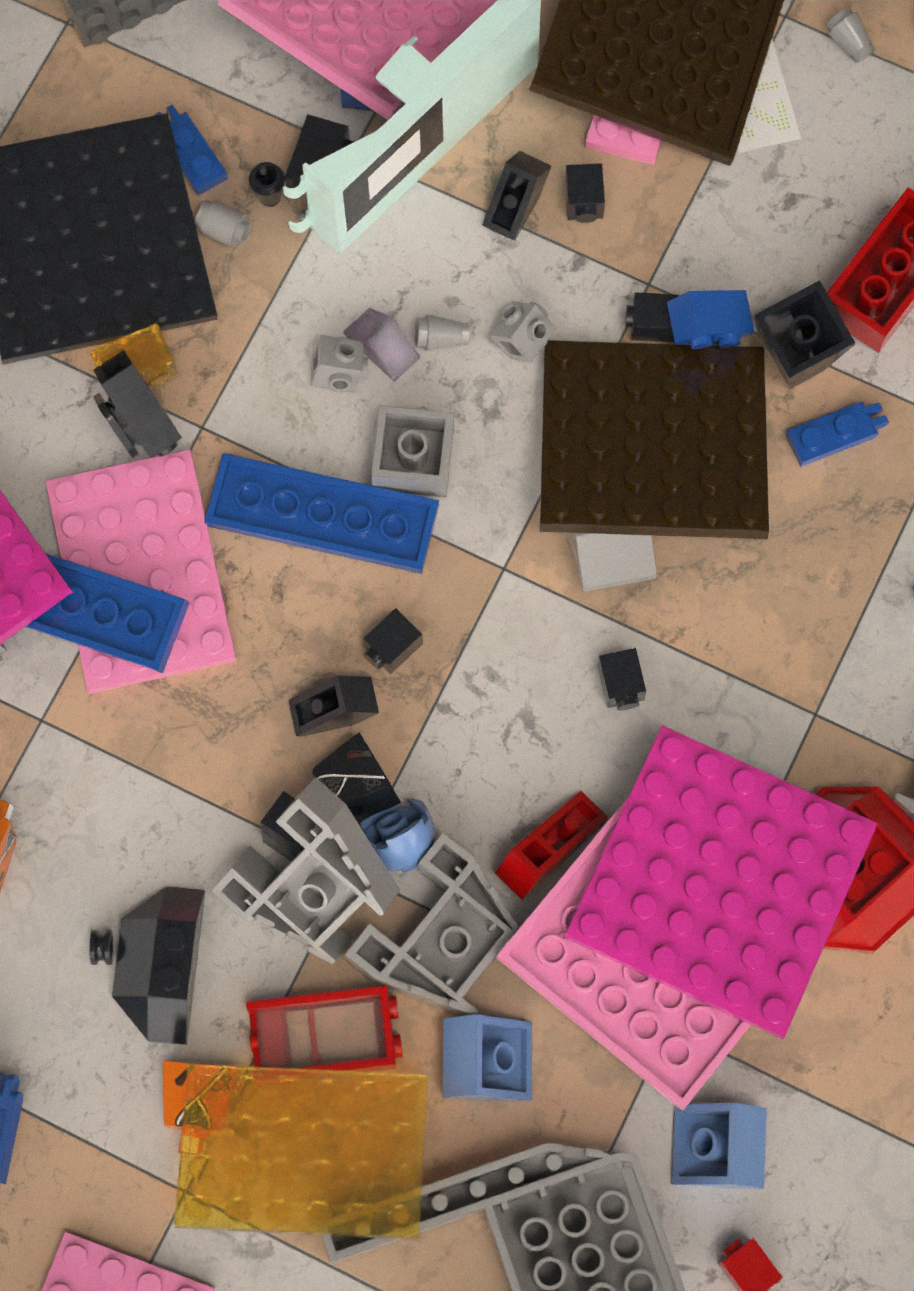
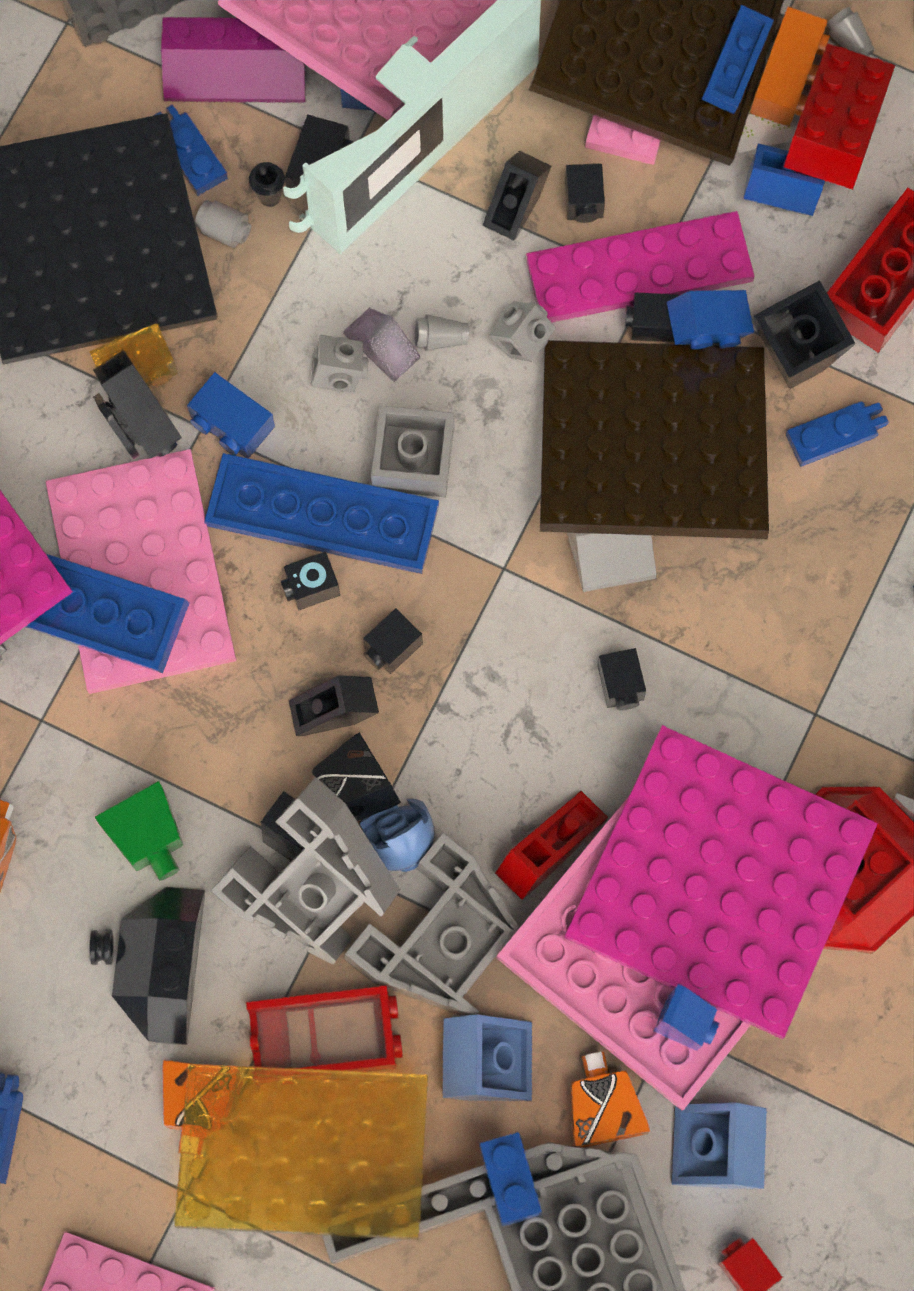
none -> green torso [95,781,184,881]
none -> magenta slope [161,17,307,103]
none -> blue brick [187,372,275,459]
none -> black brick [280,551,341,611]
none -> blue brick [480,1132,542,1226]
none -> dark pink plate [526,211,755,323]
none -> orange torso [571,1052,650,1148]
none -> blue slope [653,984,720,1051]
none -> blue plate [701,5,774,114]
none -> blue brick [743,143,825,216]
none -> orange brick [750,7,830,127]
none -> red brick [784,43,895,190]

